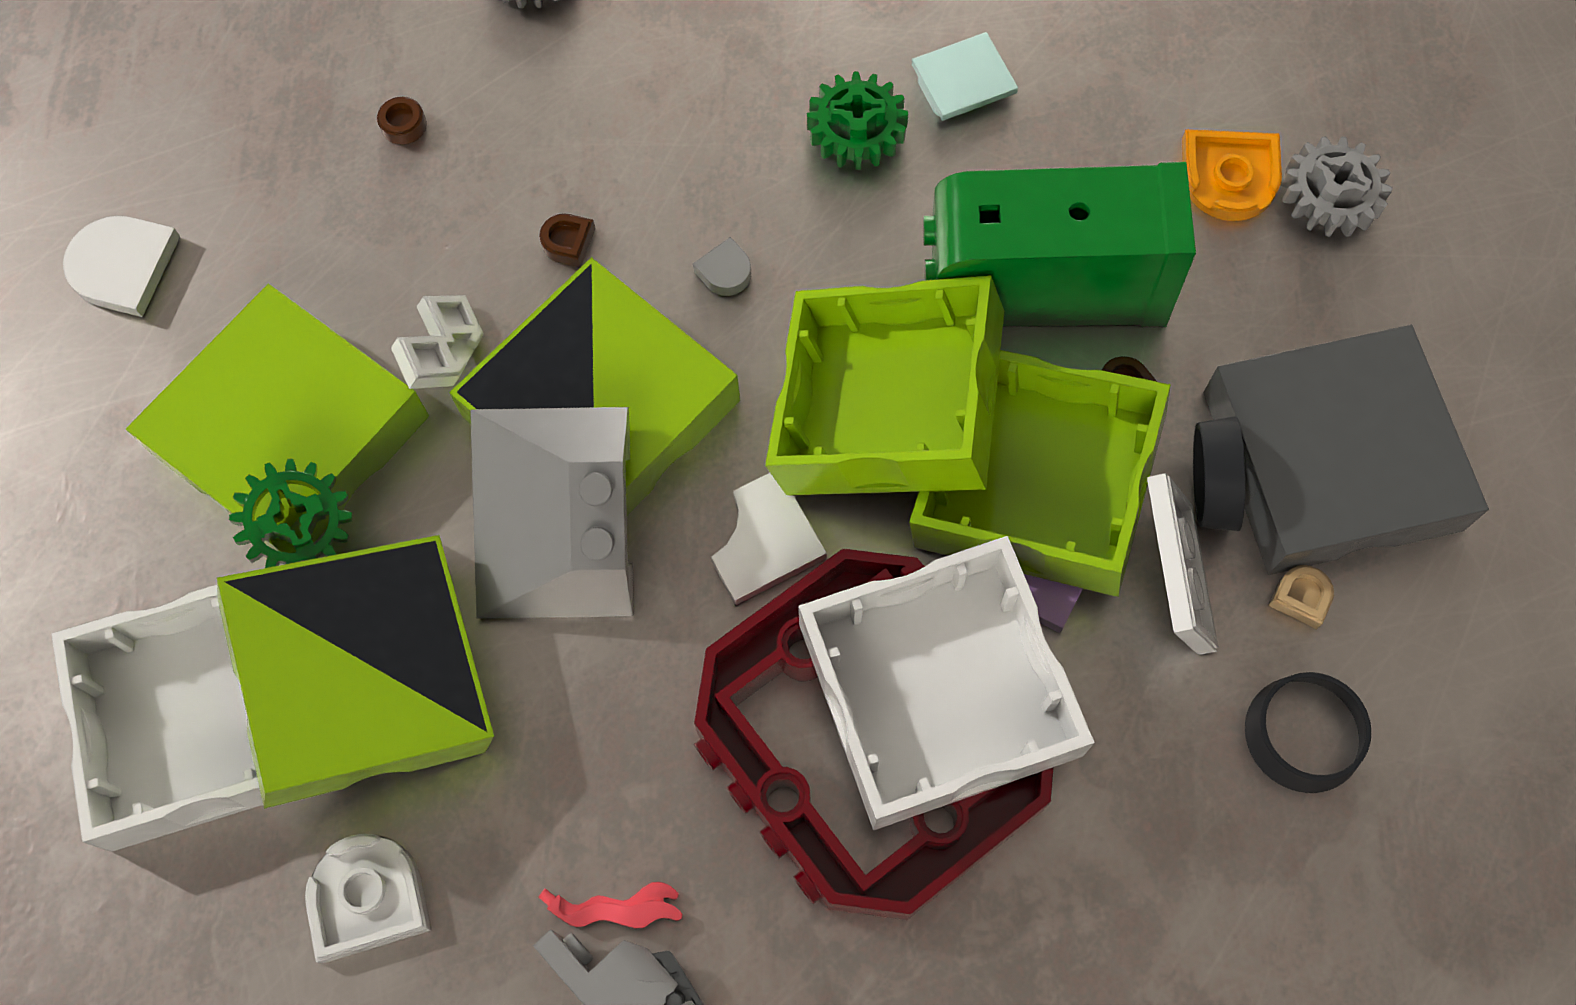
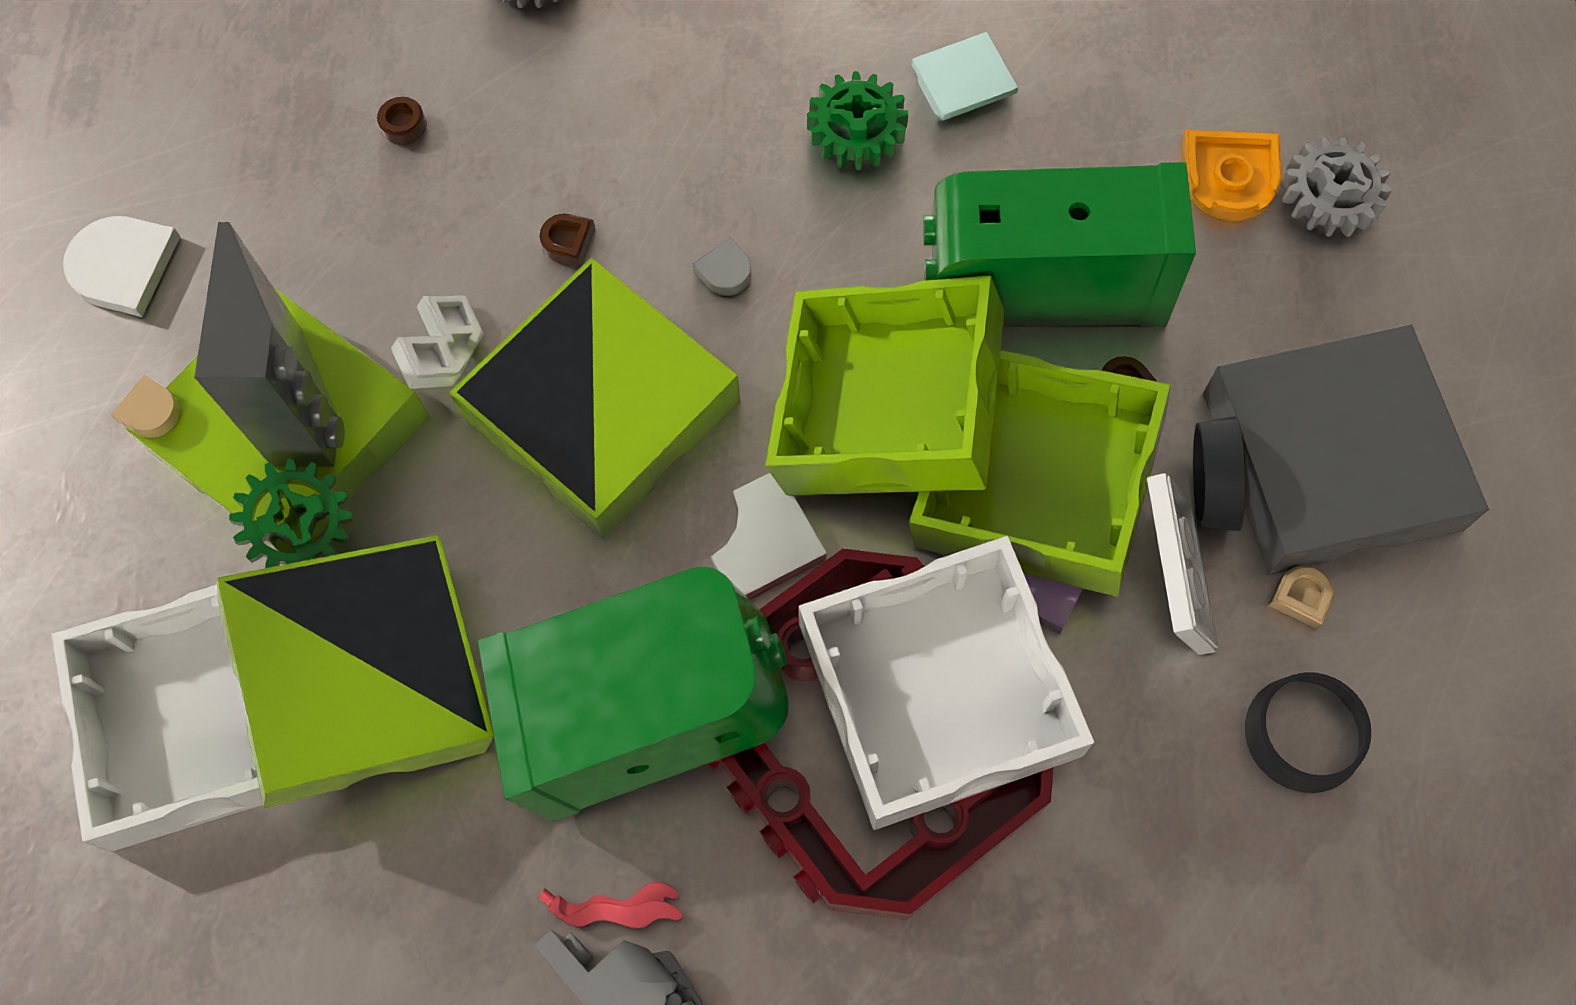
white tile [305,834,432,963] -> none
light grey slope [471,407,634,618] -> none
none -> tan tile [111,375,180,438]
none -> dark grey slope [194,222,345,467]
none -> green piece [478,567,789,821]

